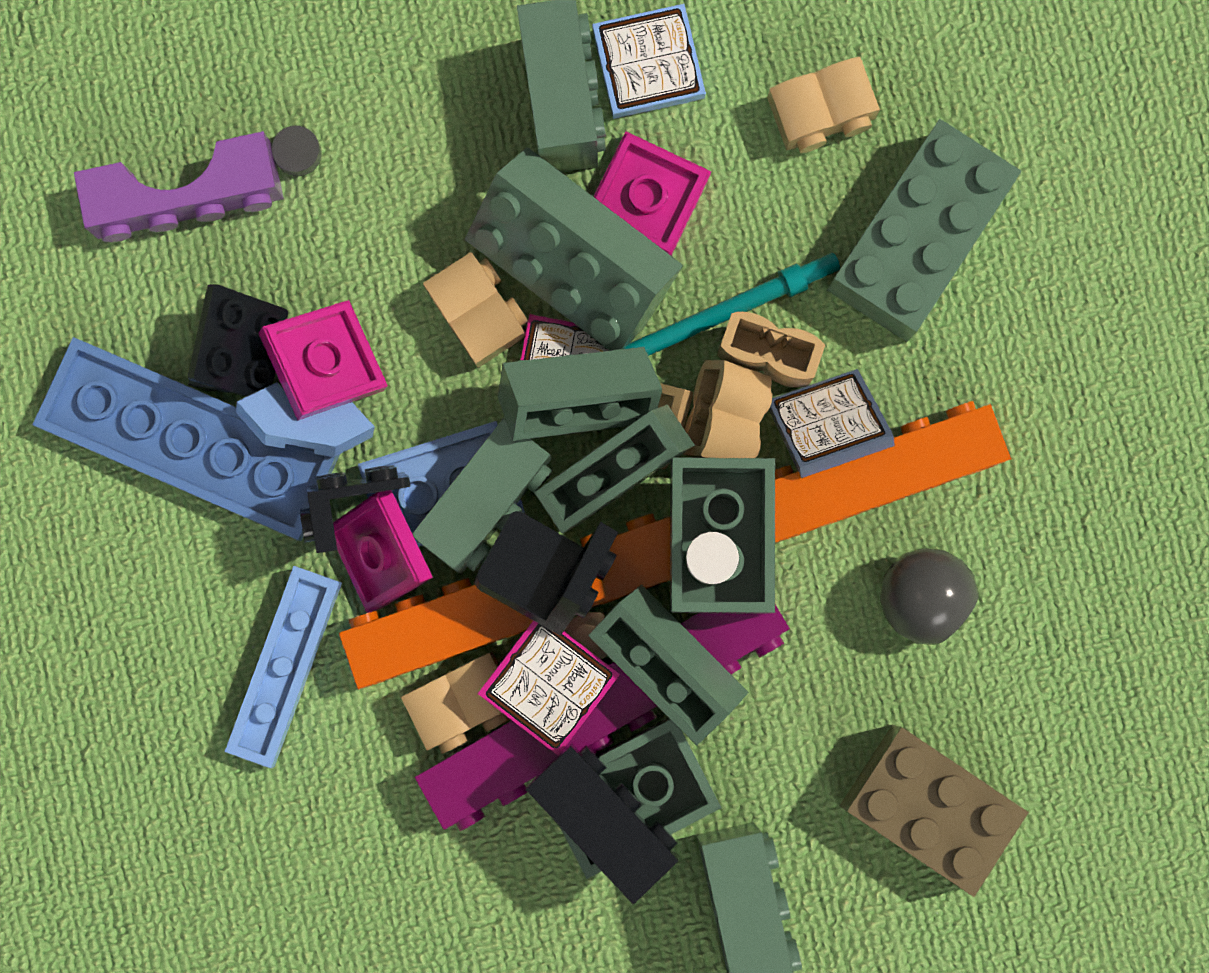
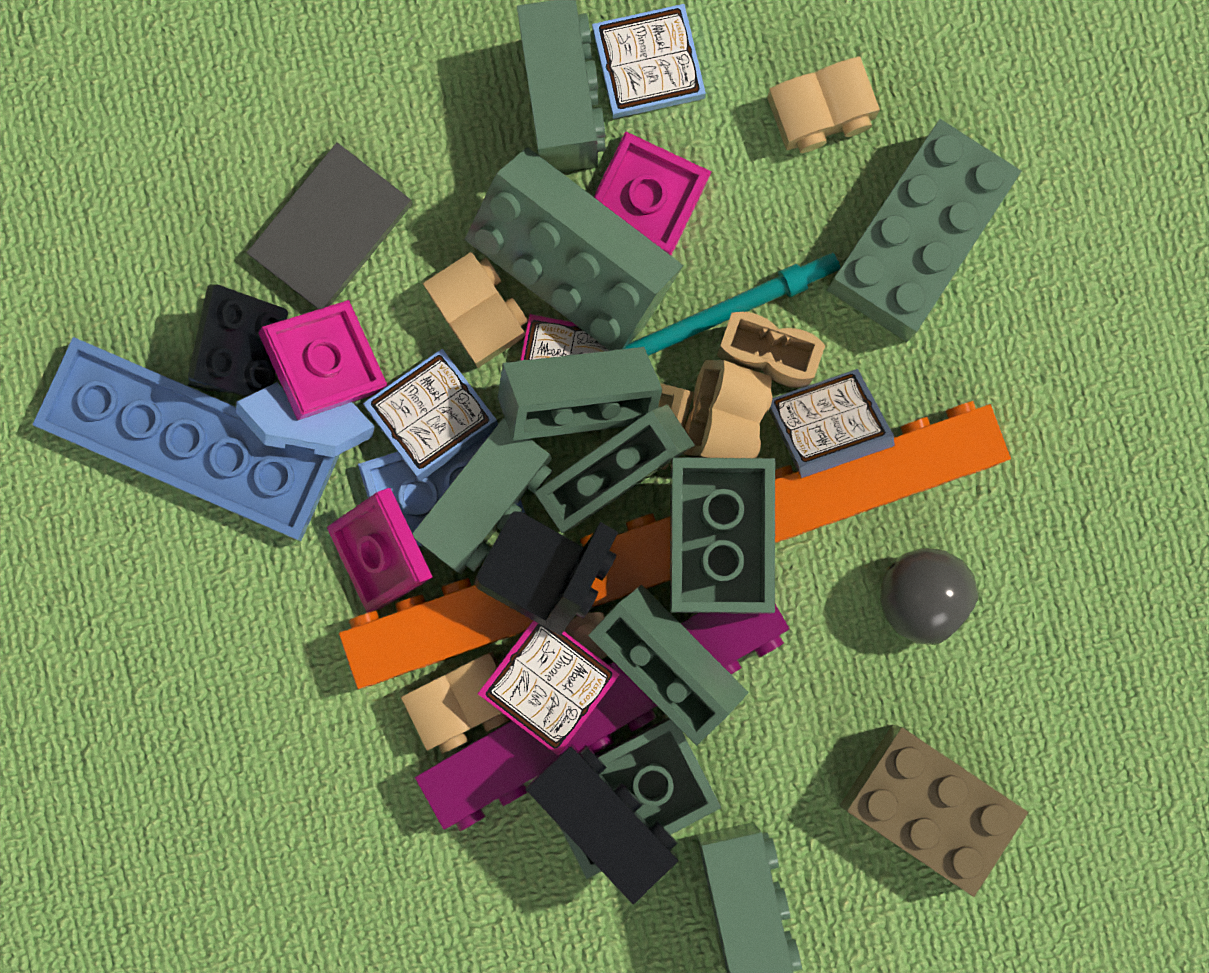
medium lavender arch [74,131,284,242] -> none
light blue plate [225,566,342,768] -> none
dark grey tile [272,125,322,176] -> none
black bracket [300,465,411,553] -> none
white tile [686,532,739,585] -> none
none -> dark grey tile [247,142,413,309]
none -> tile [363,349,498,482]

